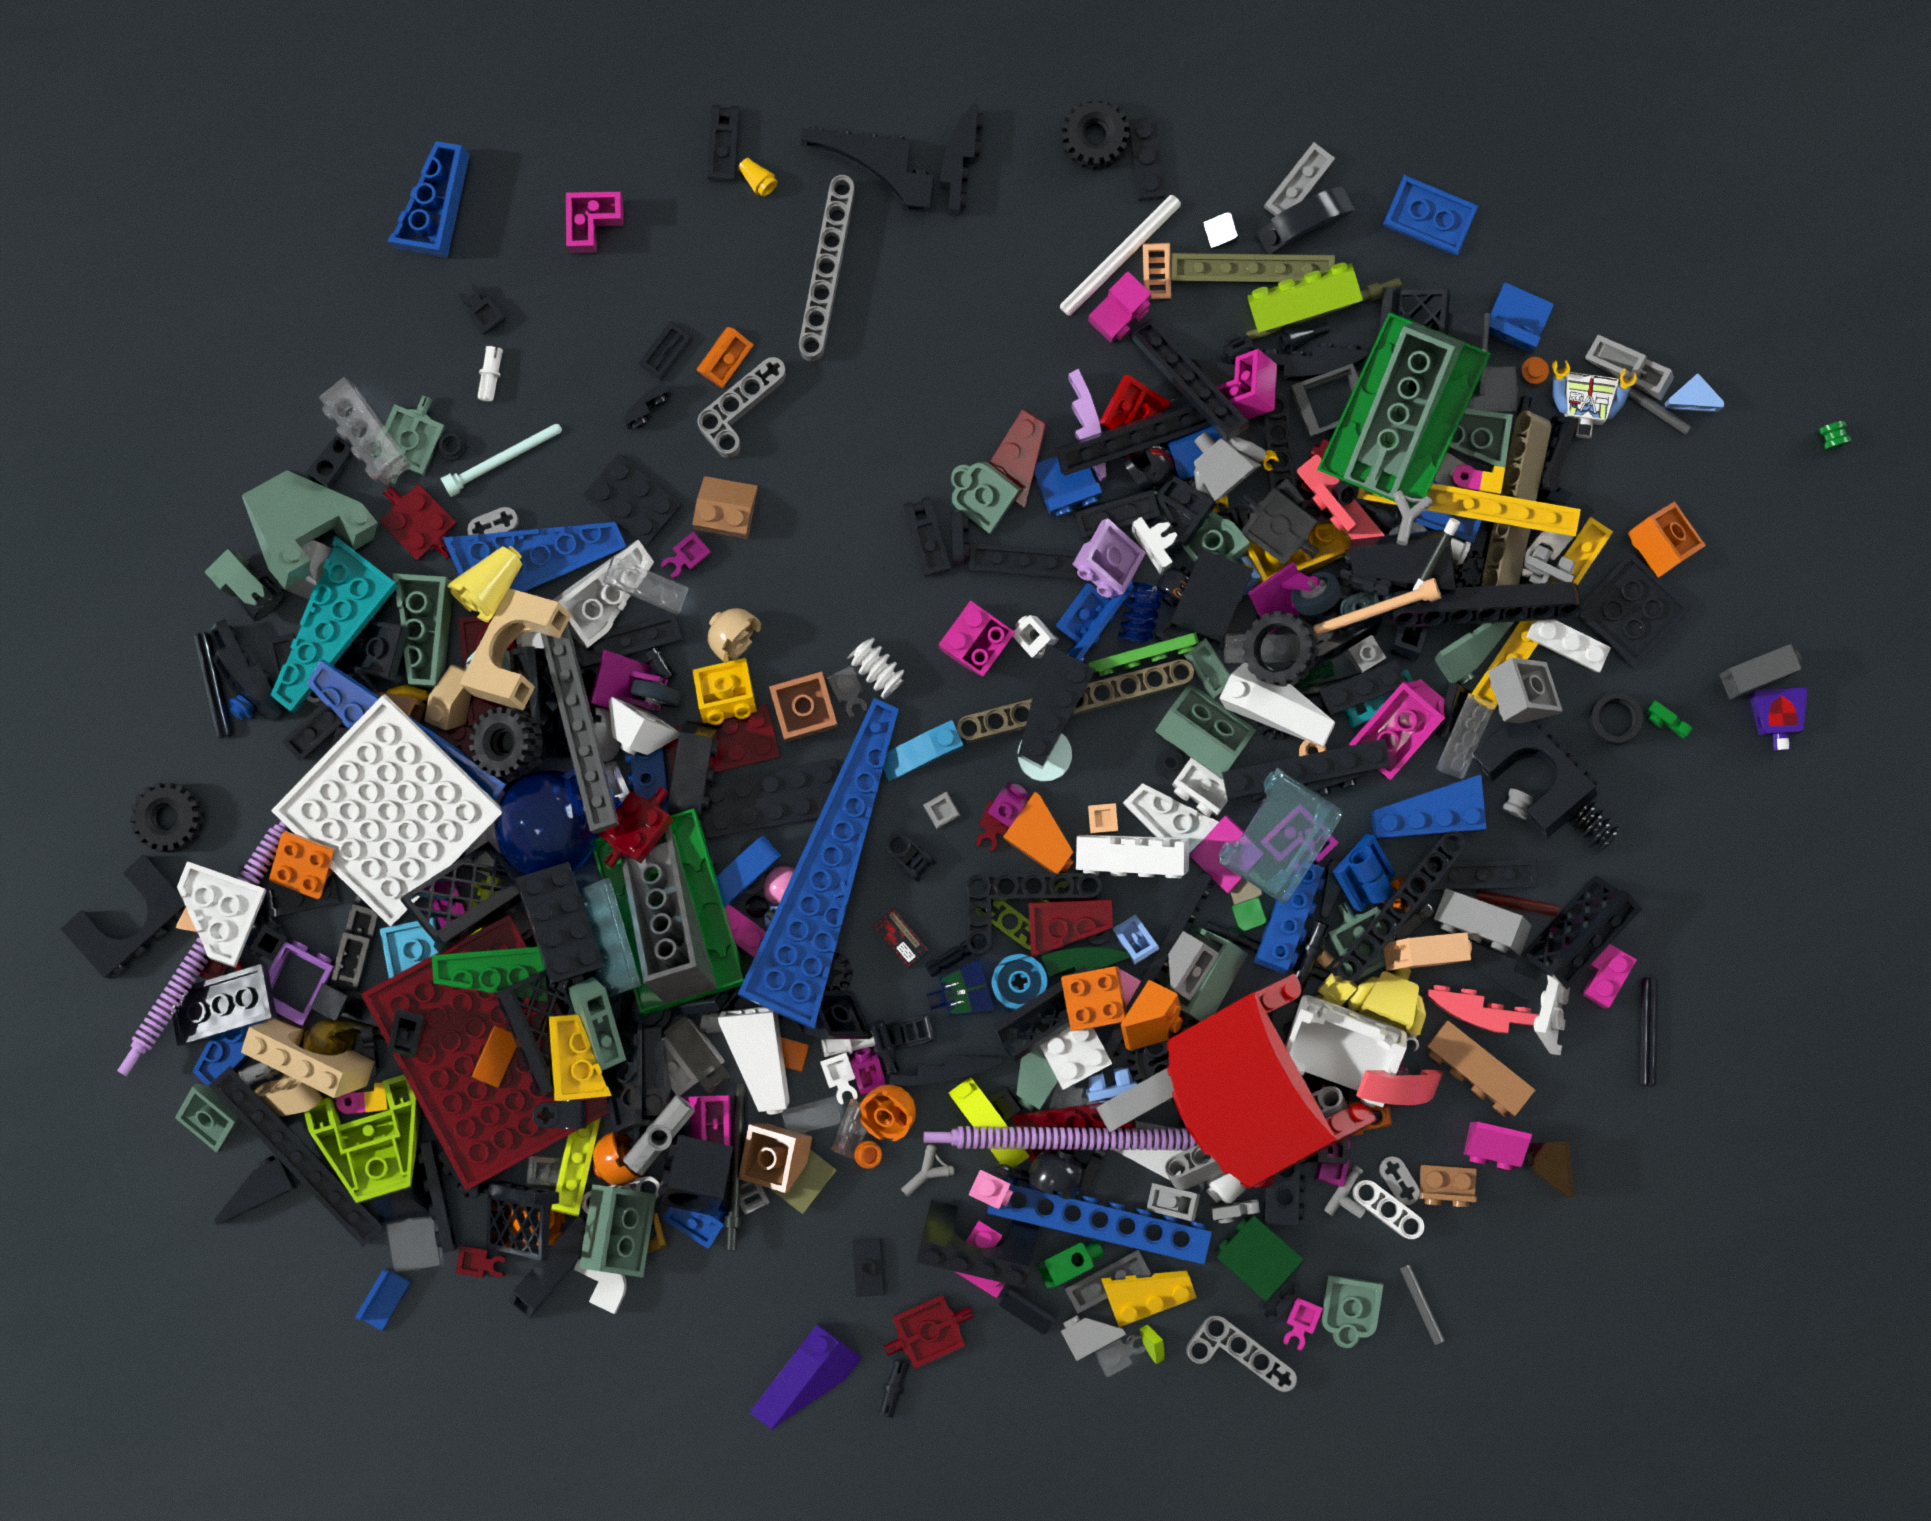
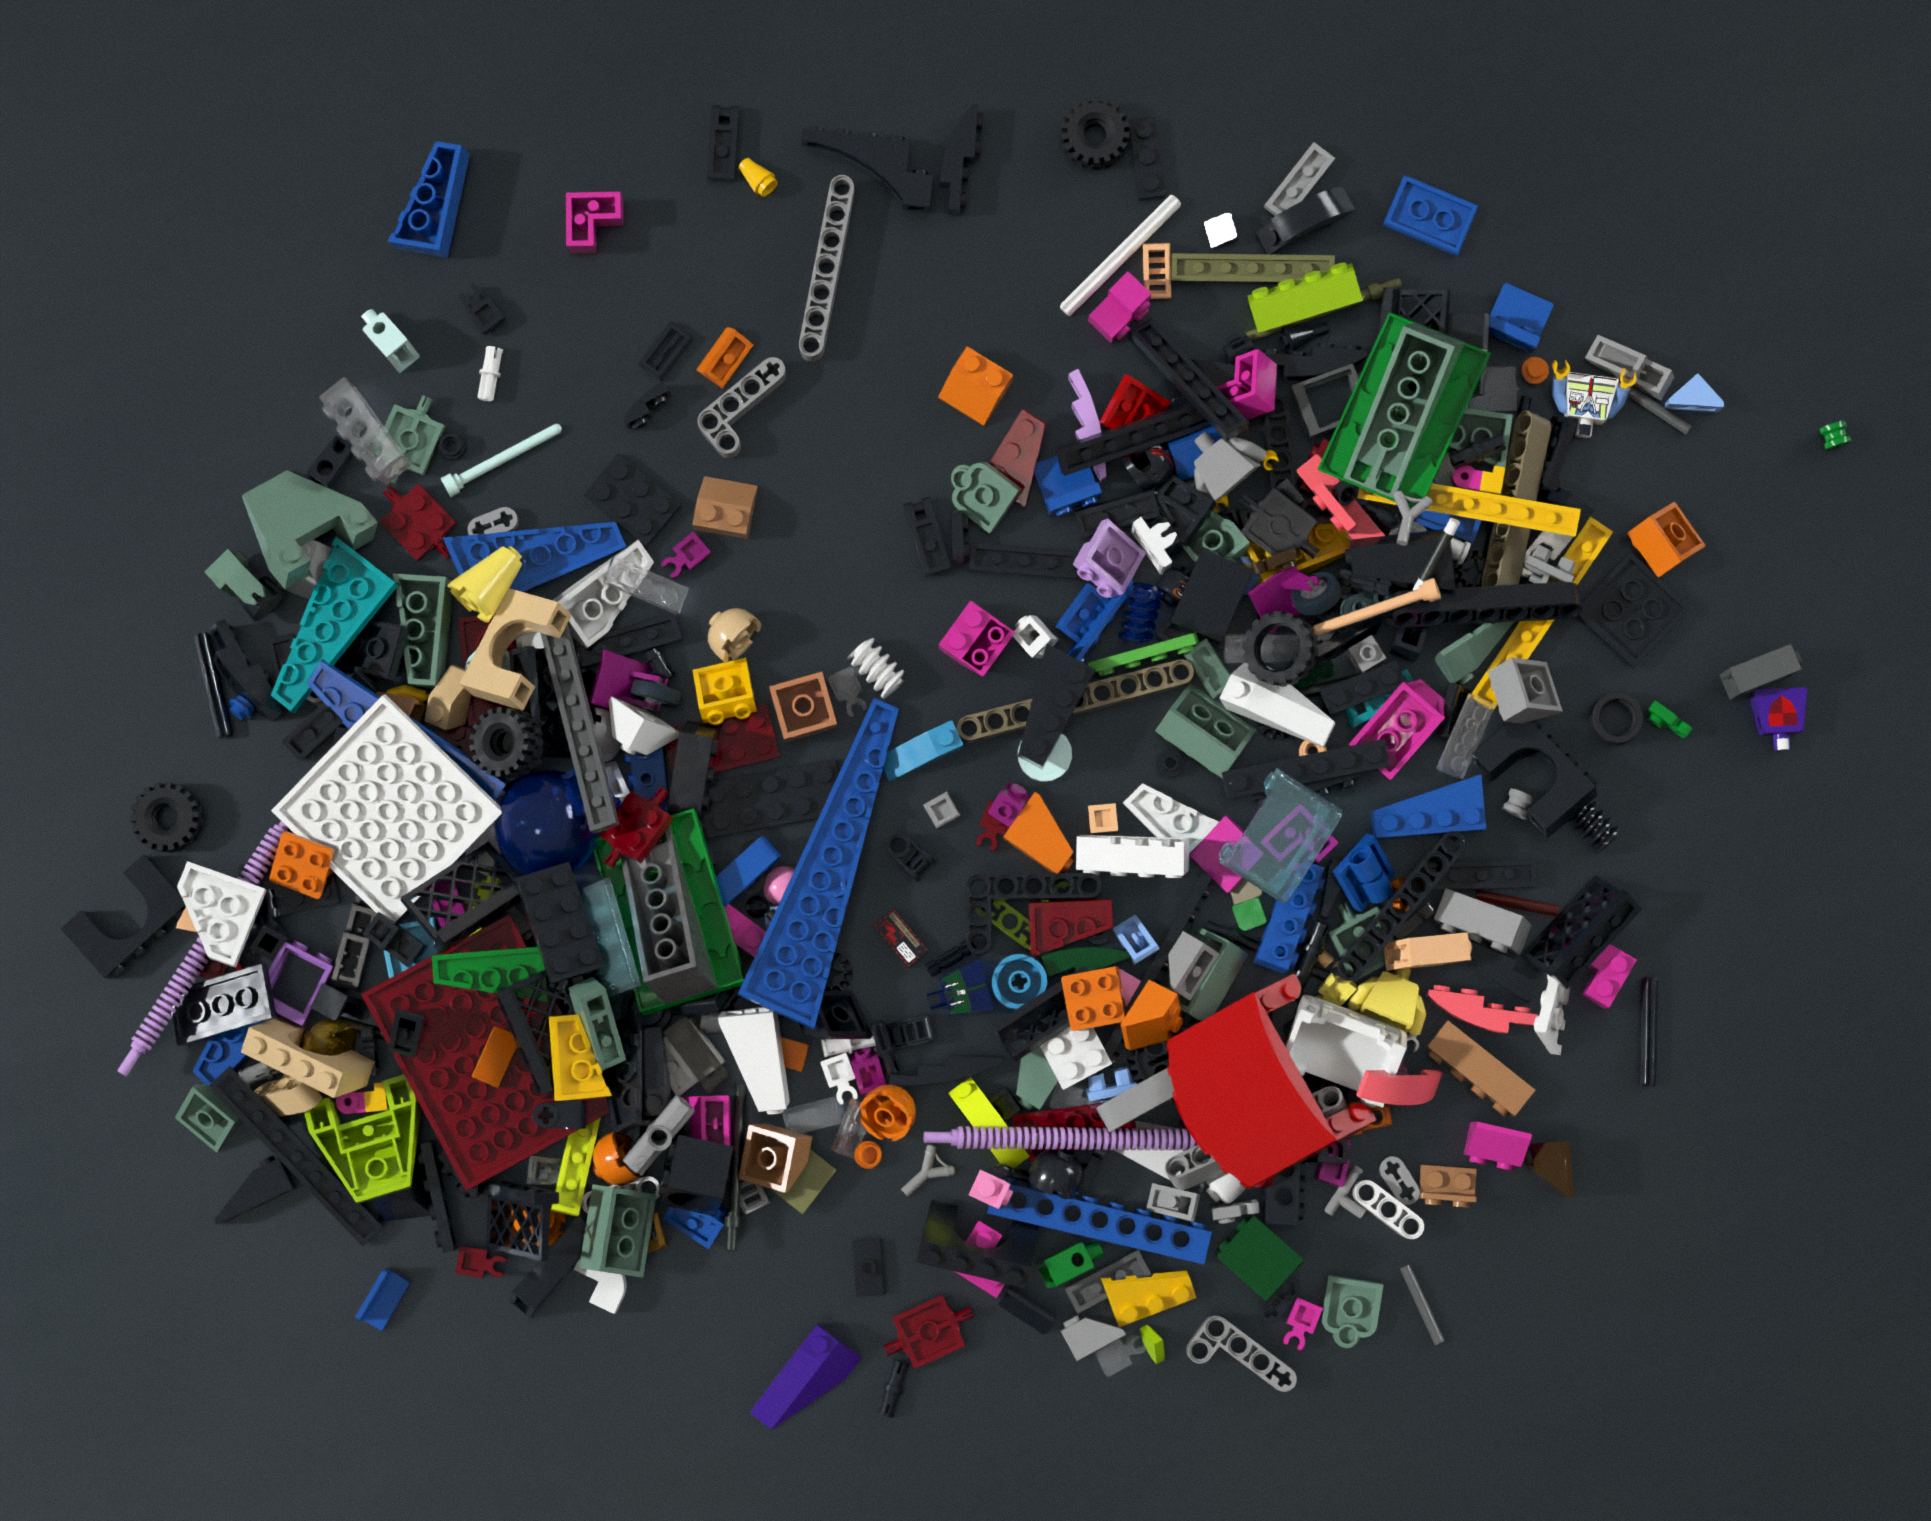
clear piece [387,1217,440,1273] -> none
white bracket [1172,758,1228,817] -> none
white plate [1526,620,1611,672] -> none
none -> light aqua torso [361,309,420,374]
none -> black slope [362,912,427,968]
none -> orange slope [938,346,1013,426]
none -> dark brown plate [1251,548,1303,575]
none -> black pin [1448,433,1506,470]

